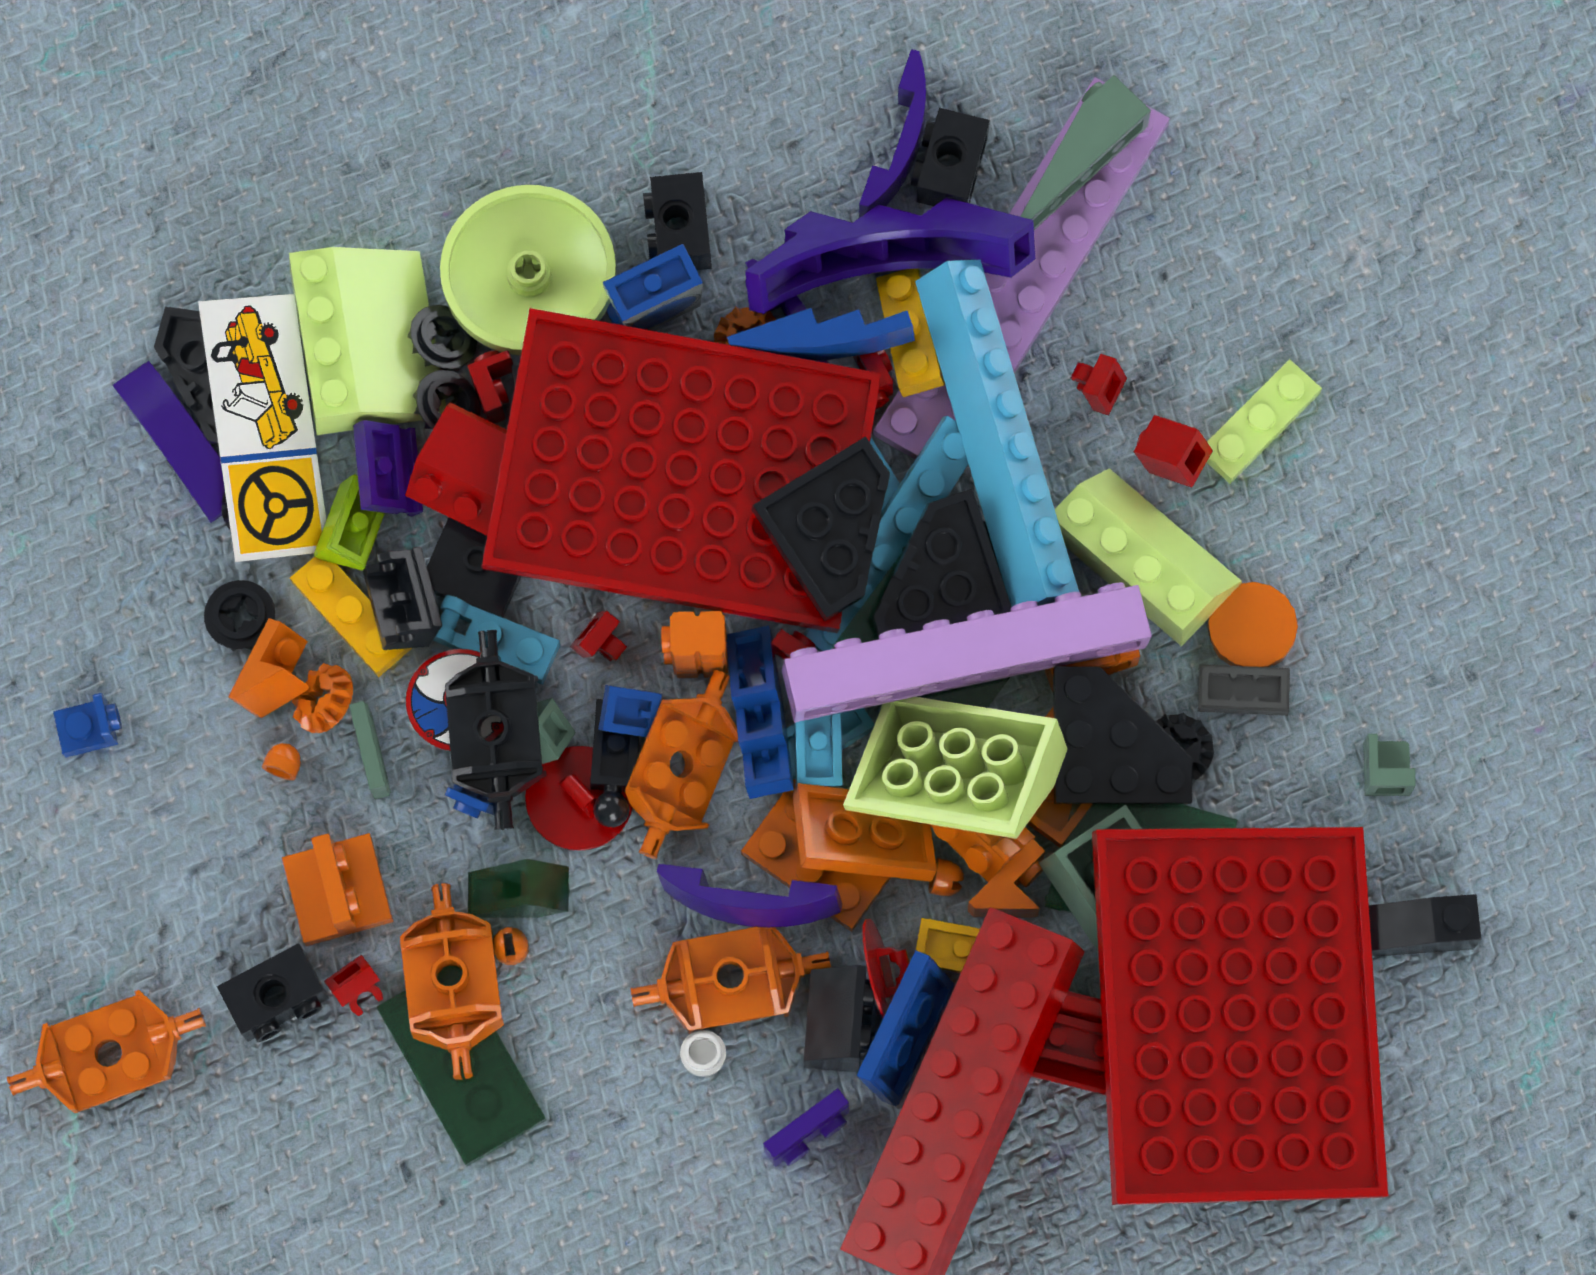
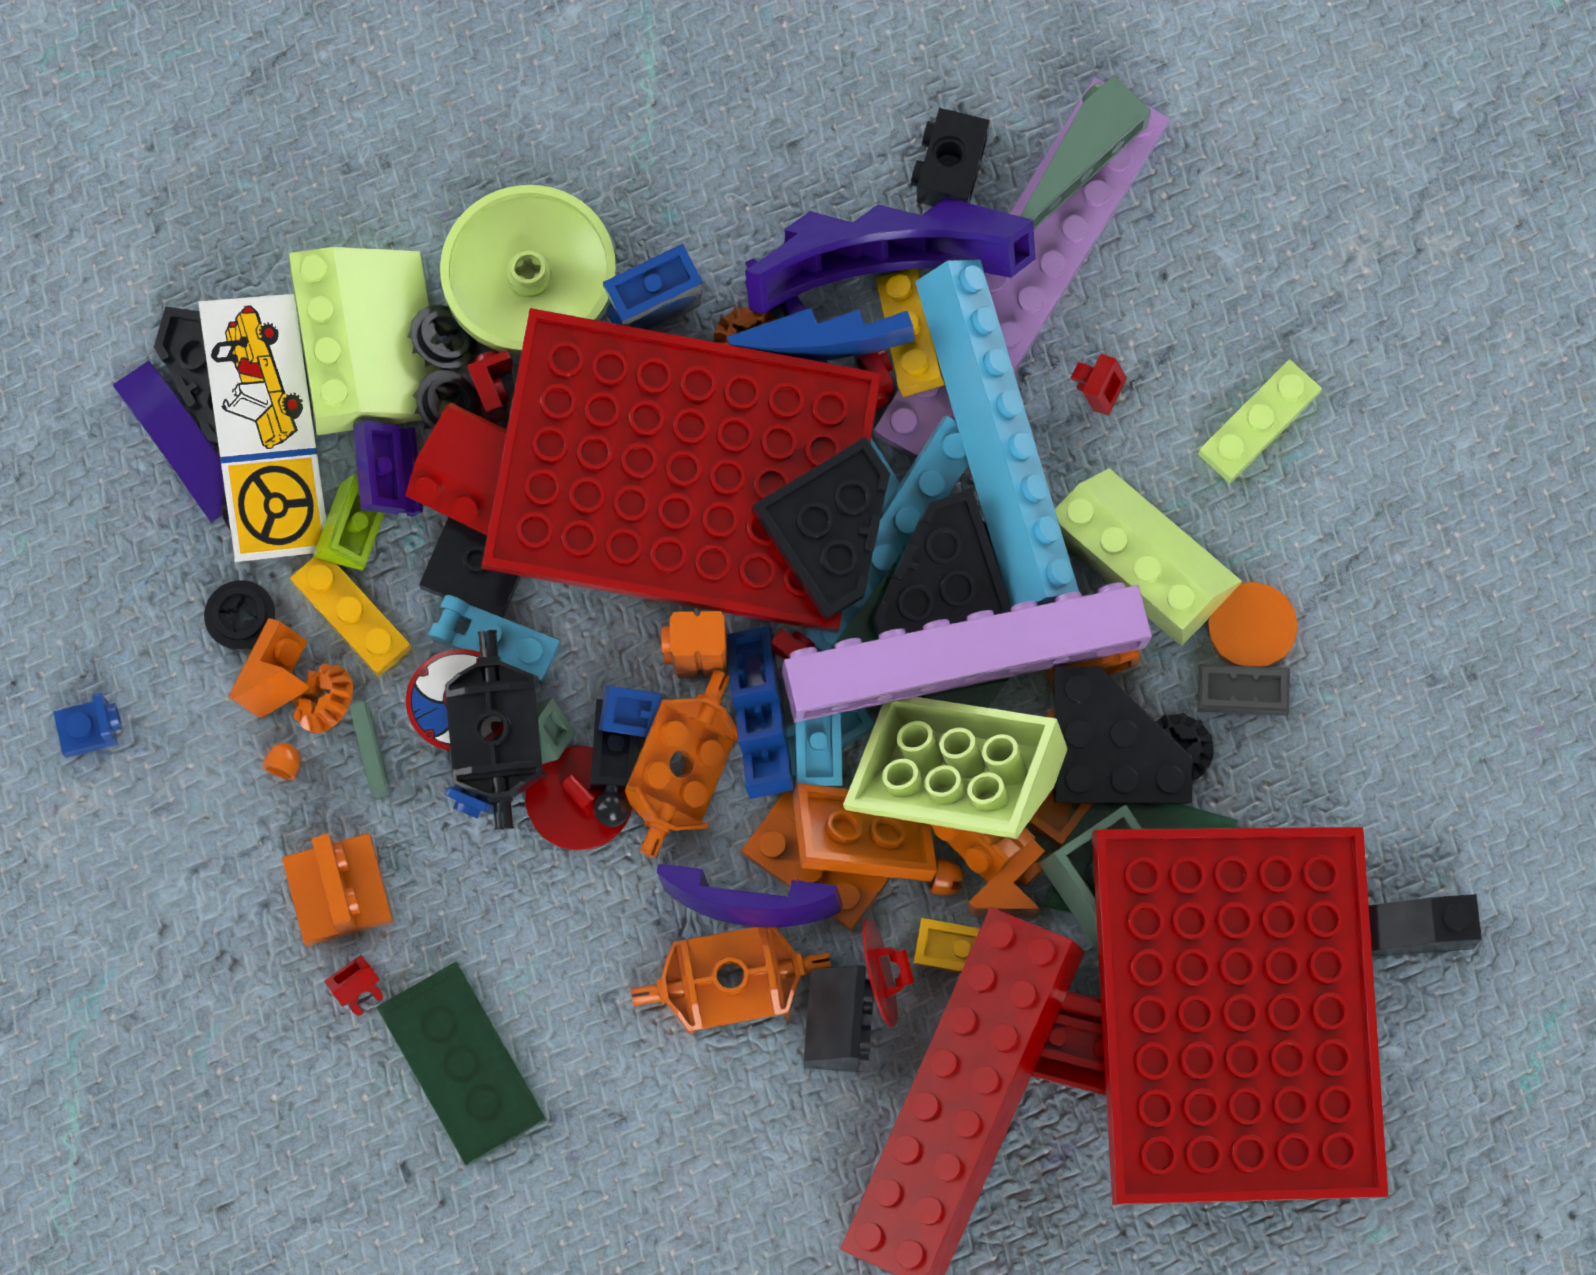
orange plate [7,990,206,1114] -> none
black brick [217,943,329,1042] -> none
black hinge [363,547,442,650] -> none
orange plate [400,883,504,1080] -> none
clear green slope [468,859,570,918] -> none
orange hinge [493,927,529,965] -> none
red tile [570,610,627,662] -> none
black brick [643,172,712,270] -> none
white plate [680,1030,726,1077] -> none
dark purple plate [763,1088,849,1167] -> none
blue tile [856,950,954,1107] -> none
dark purple slope [859,49,926,218] -> none
red brick [1133,415,1213,488] -> none
sand green panel [1363,734,1416,796] -> none

